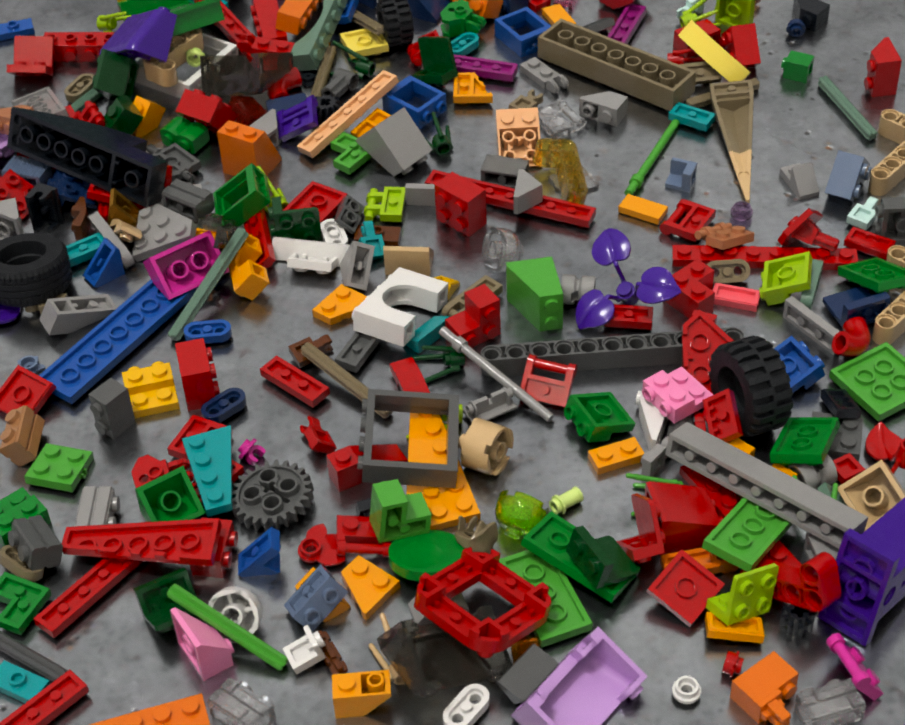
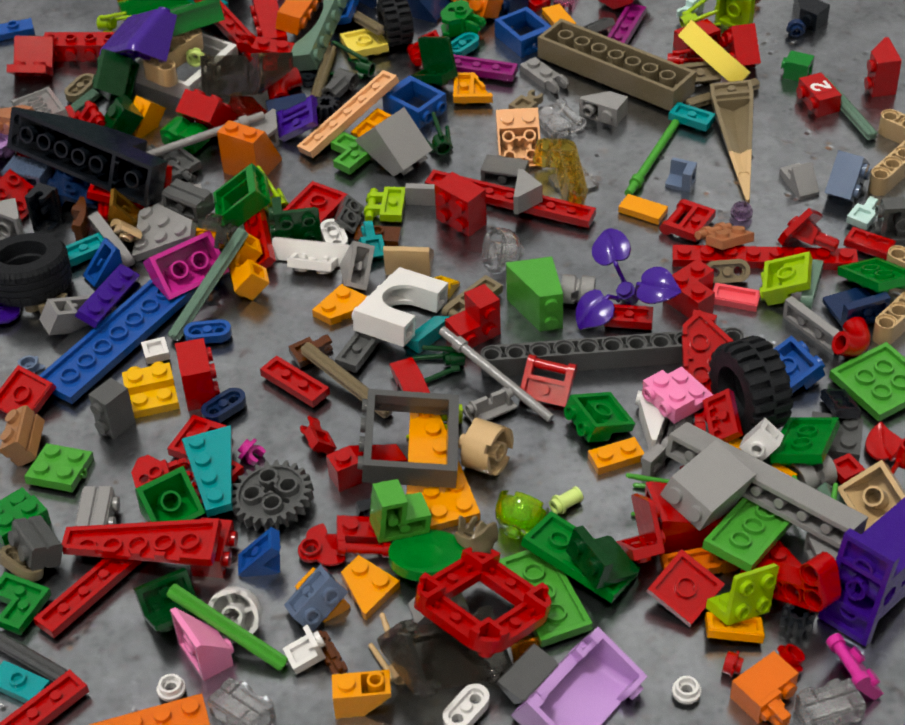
none -> dark purple plate [75,264,140,328]
none -> white plate [141,337,170,365]
none -> light grey bar [146,111,265,157]
none -> white plate [157,674,186,702]
none -> light grey slope [660,438,758,531]
none -> white brick [739,418,784,461]
none -> red plate [777,644,805,673]
none -> red brick [796,72,842,118]

